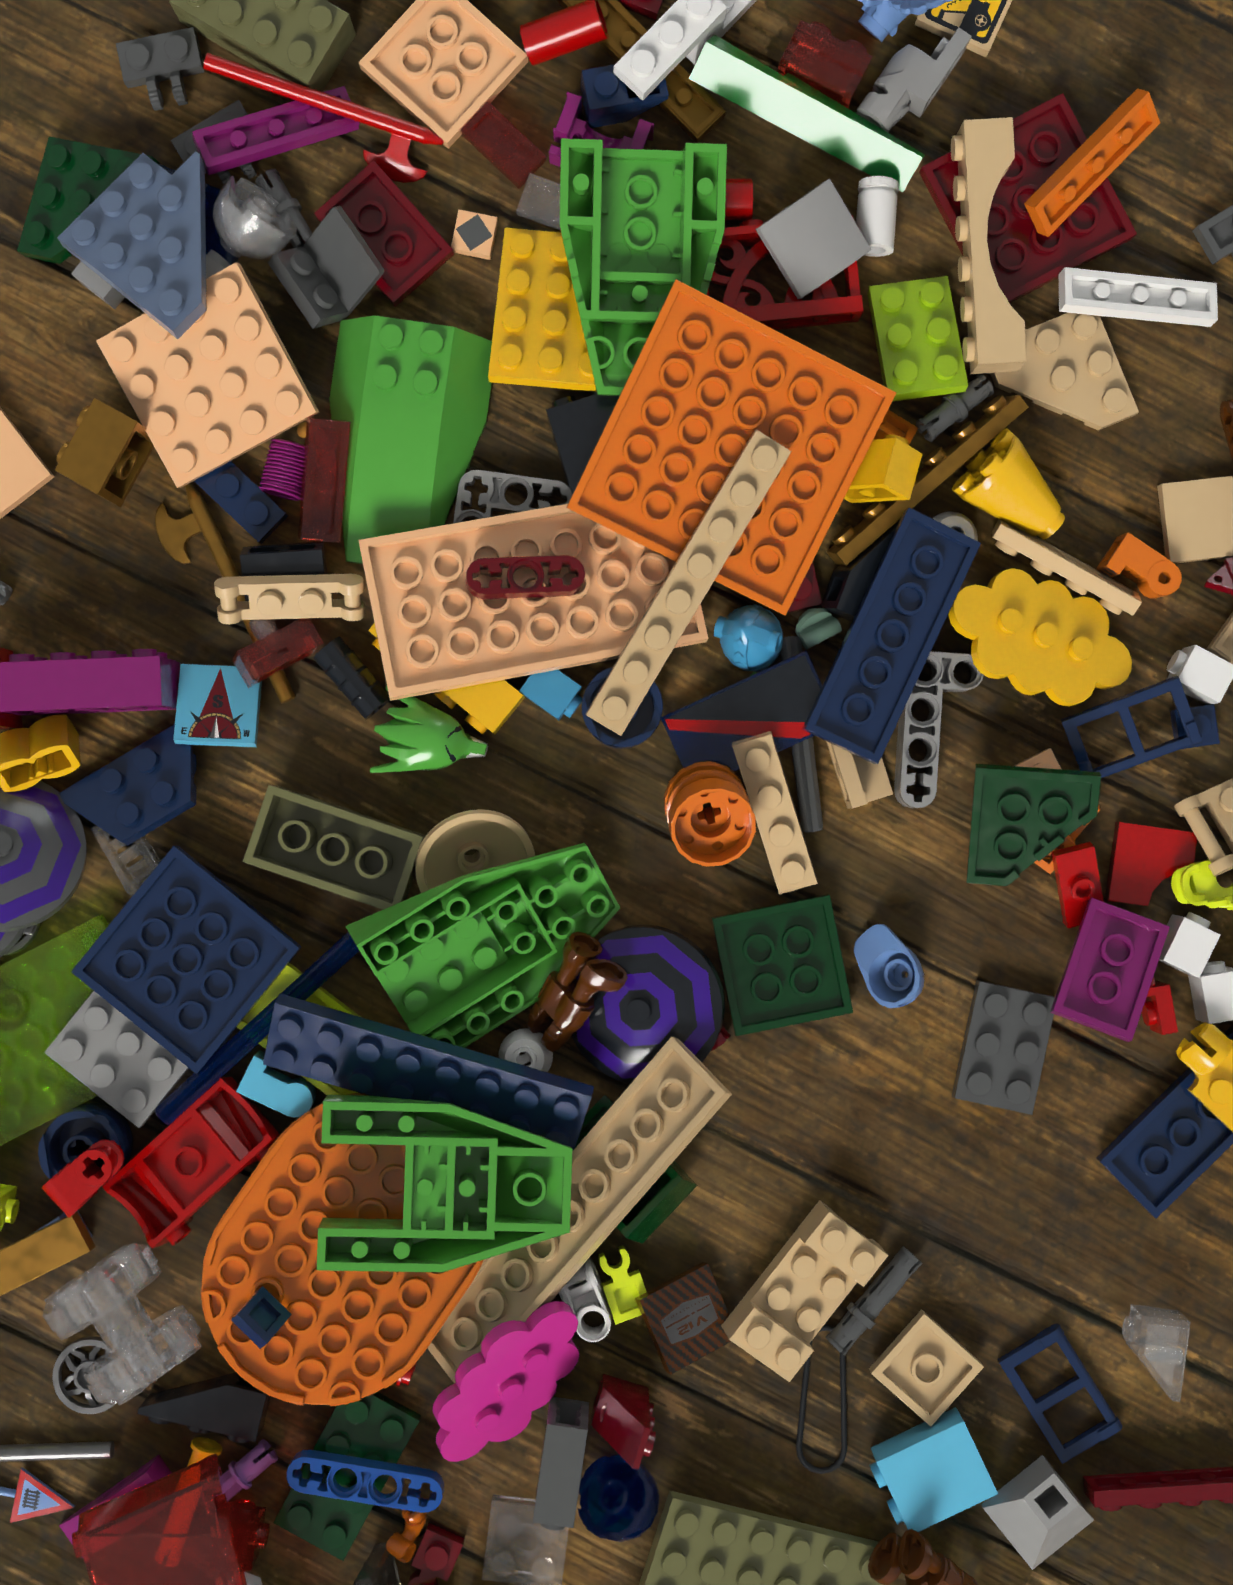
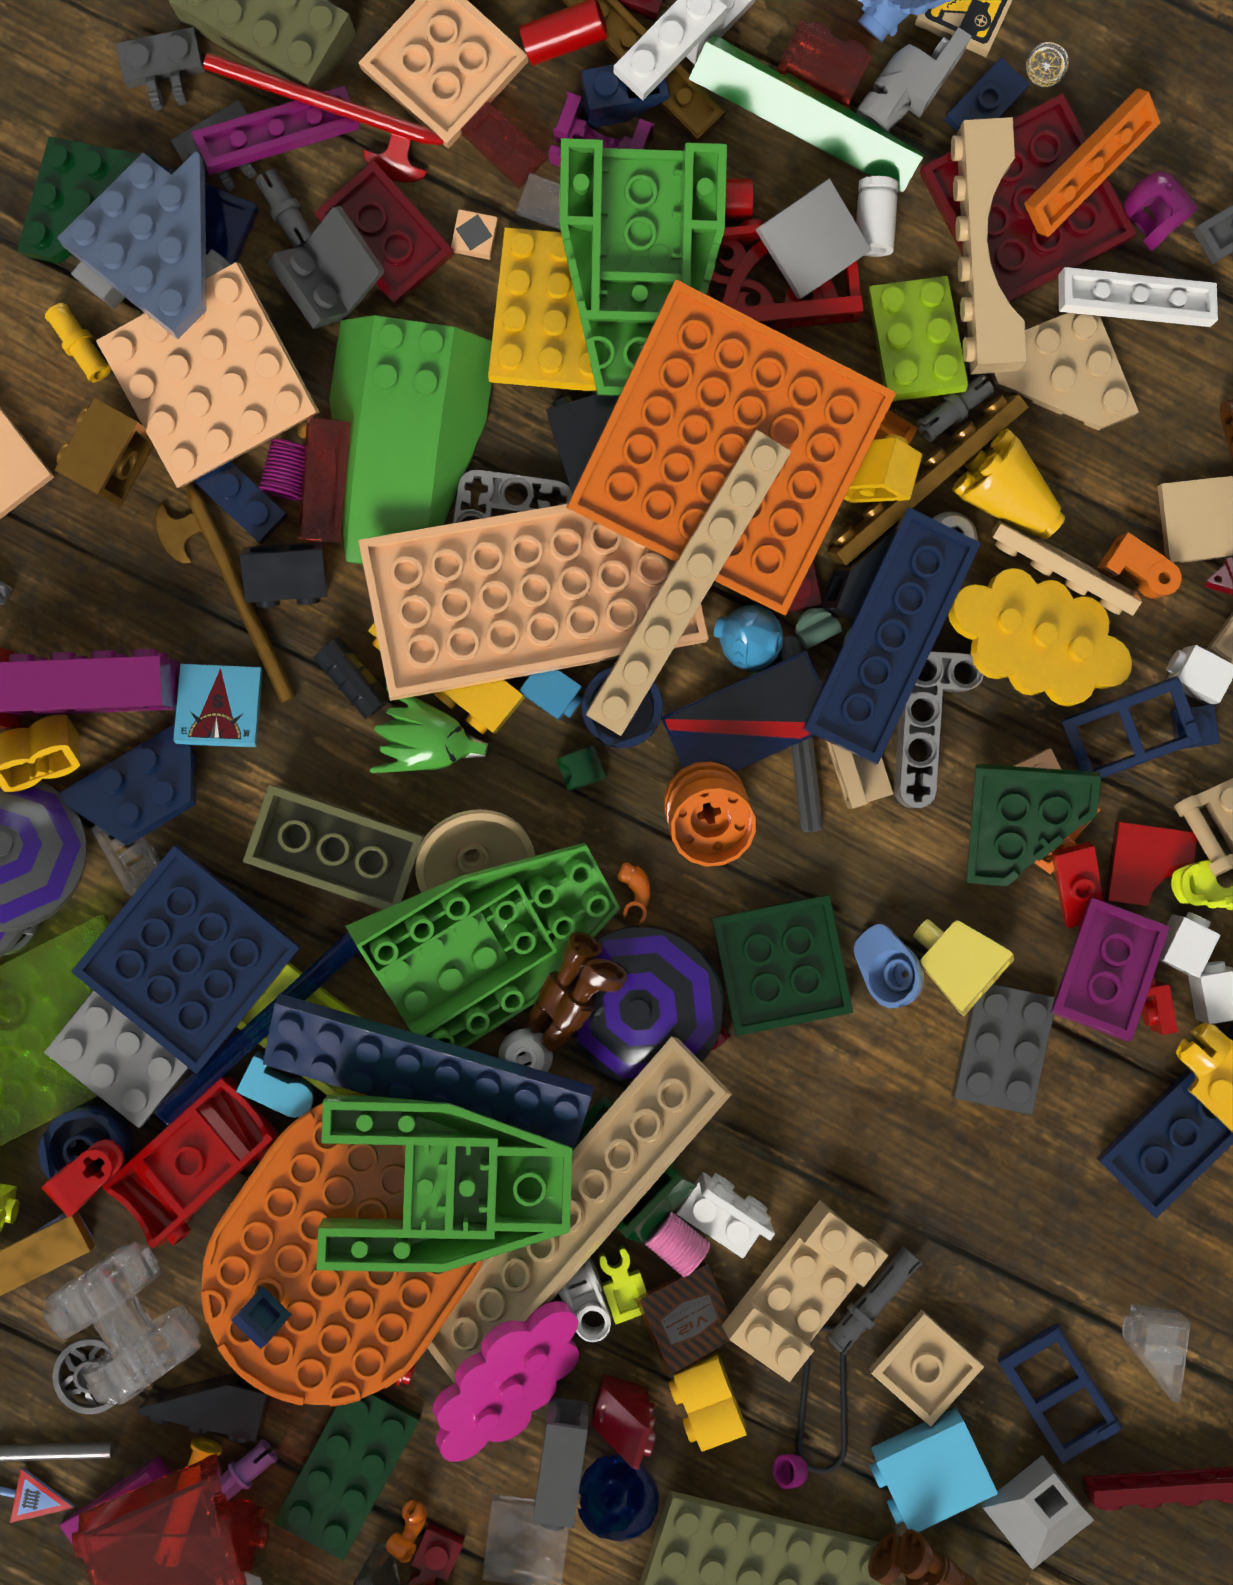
clear cylinder [212,176,297,259] -> none
tan plate [214,574,365,625] -> none
clear red piece [232,618,324,688] -> none
blue beam [286,1450,444,1513] -> none
dark red beam [466,555,585,599] -> none
tan plate [732,731,818,895] -> none
none -> yellow pin [45,303,111,383]
none -> dark green leg [556,745,606,792]
none -> orange arm [617,862,651,925]
none -> bright pink piece [645,1212,710,1277]
none -> yellow brick [668,1351,747,1452]
none -> white bracket [676,1172,775,1258]
none -> magenta hinge [773,1454,809,1489]
none -> light yellow torso [913,919,1014,1016]
none -> dark blue plate [944,58,1030,133]
none -> clear tile [1026,42,1069,87]
none -> magenta helmet [1124,172,1198,251]

